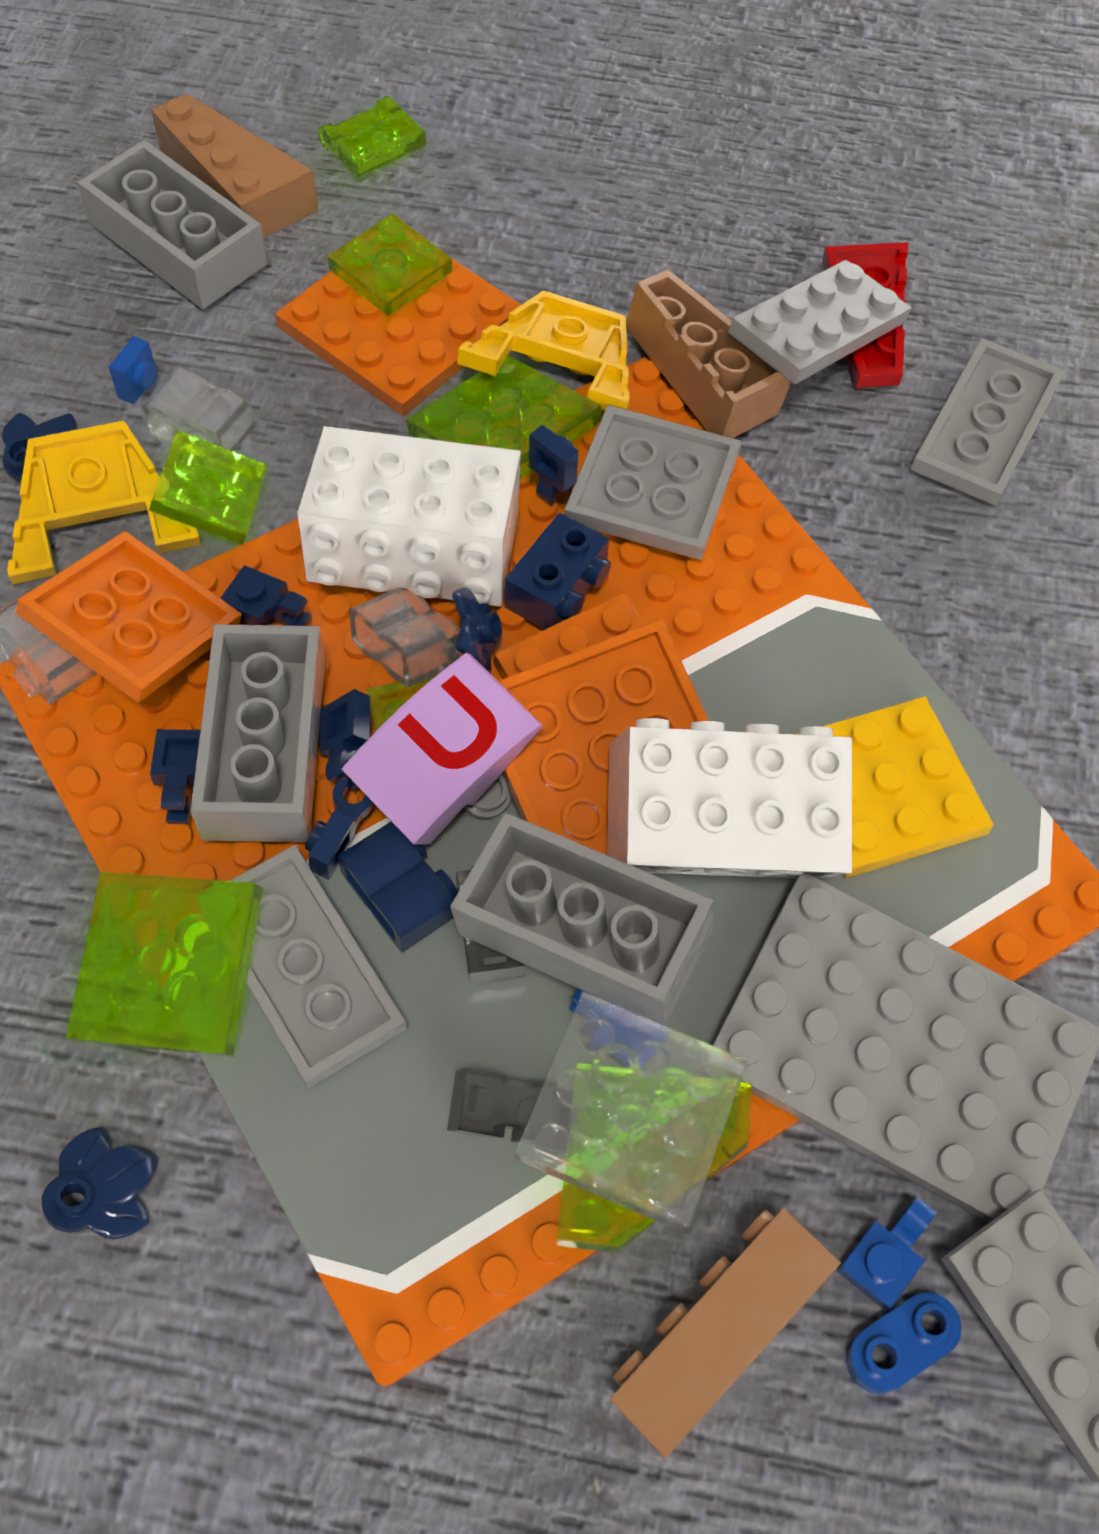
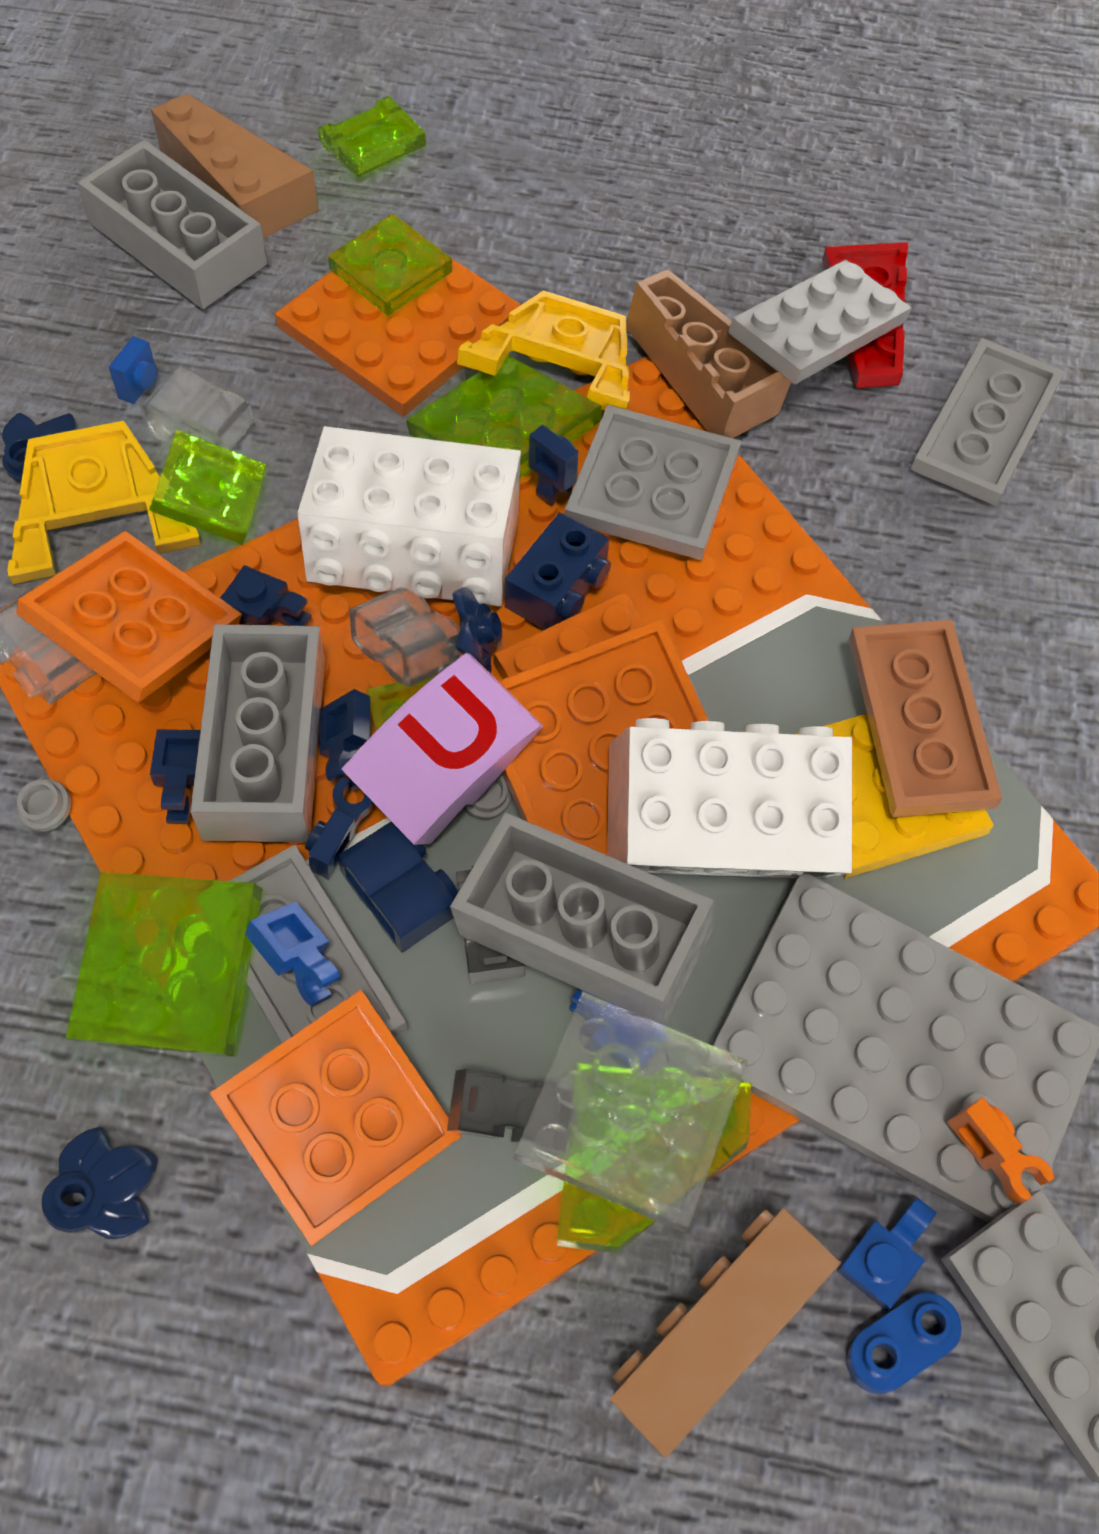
none -> light grey plate [17,779,71,832]
none -> orange plate [210,989,462,1246]
none -> blue plate [245,901,340,1007]
none -> nougat plate [849,619,1002,817]
none -> orange plate [947,1097,1055,1204]

